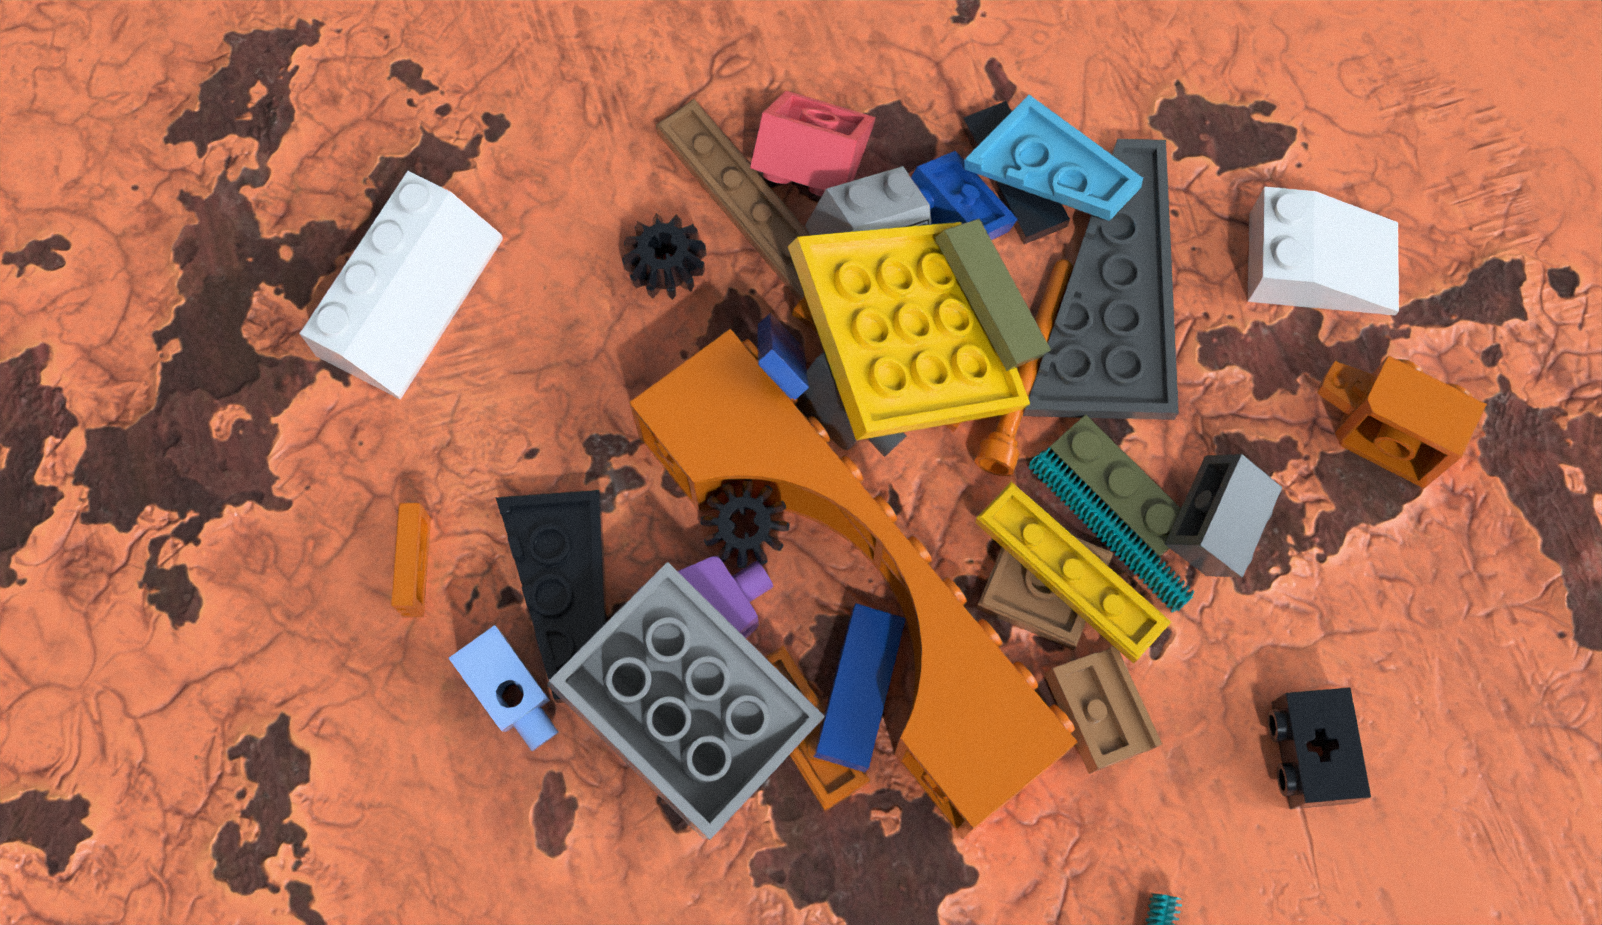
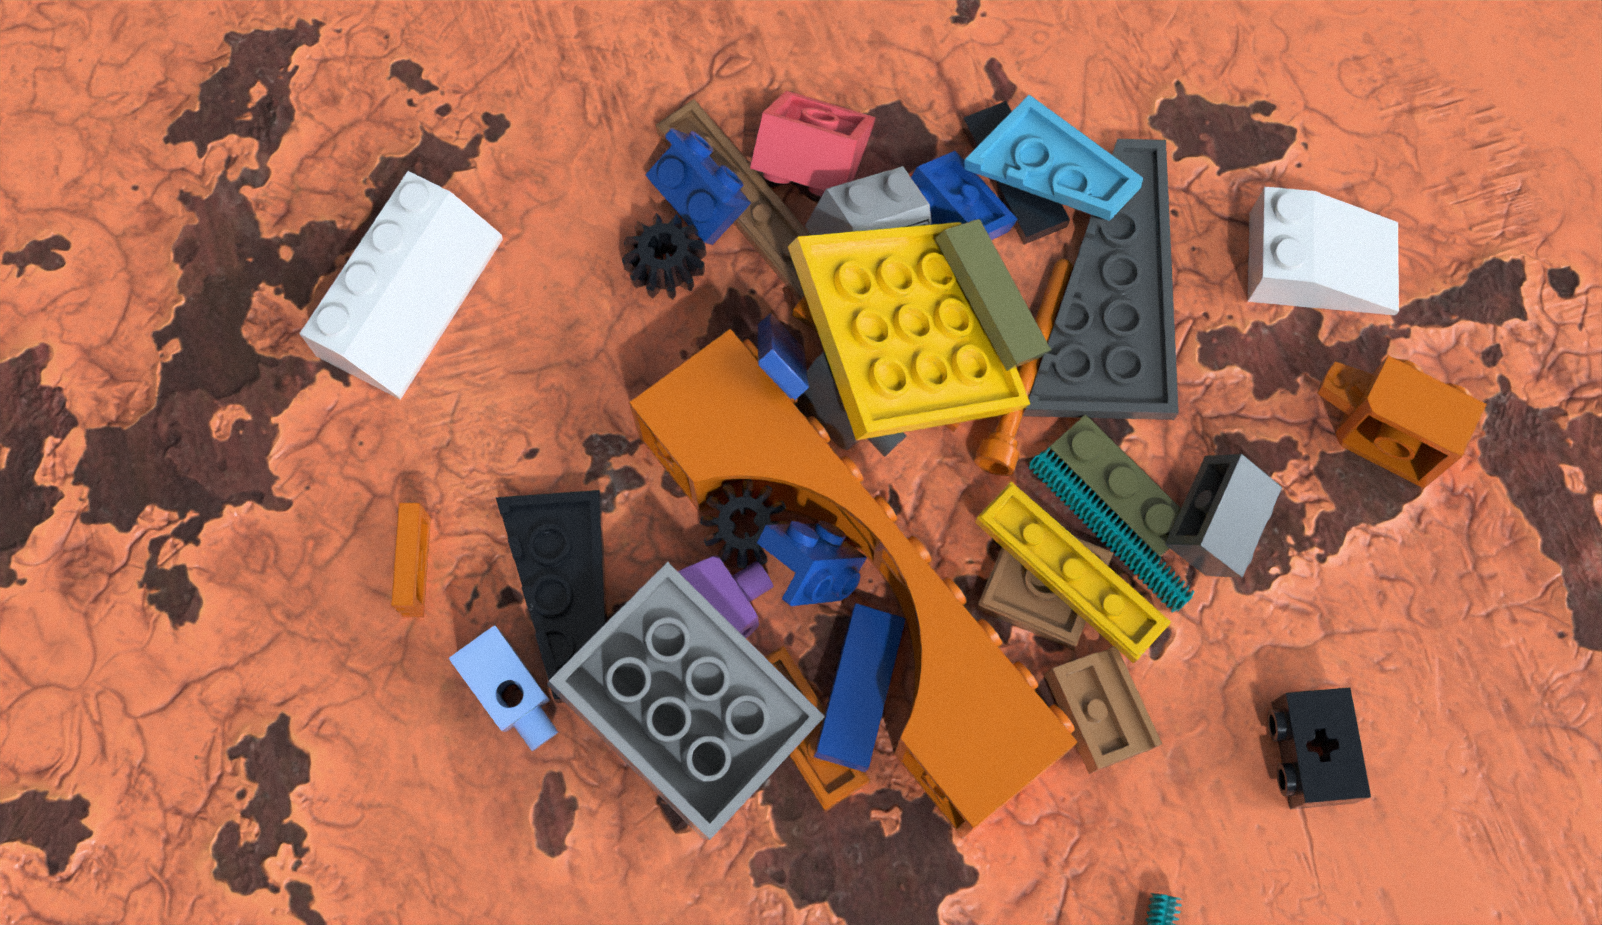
none -> blue bracket [645,128,751,245]
none -> blue bracket [757,520,867,606]

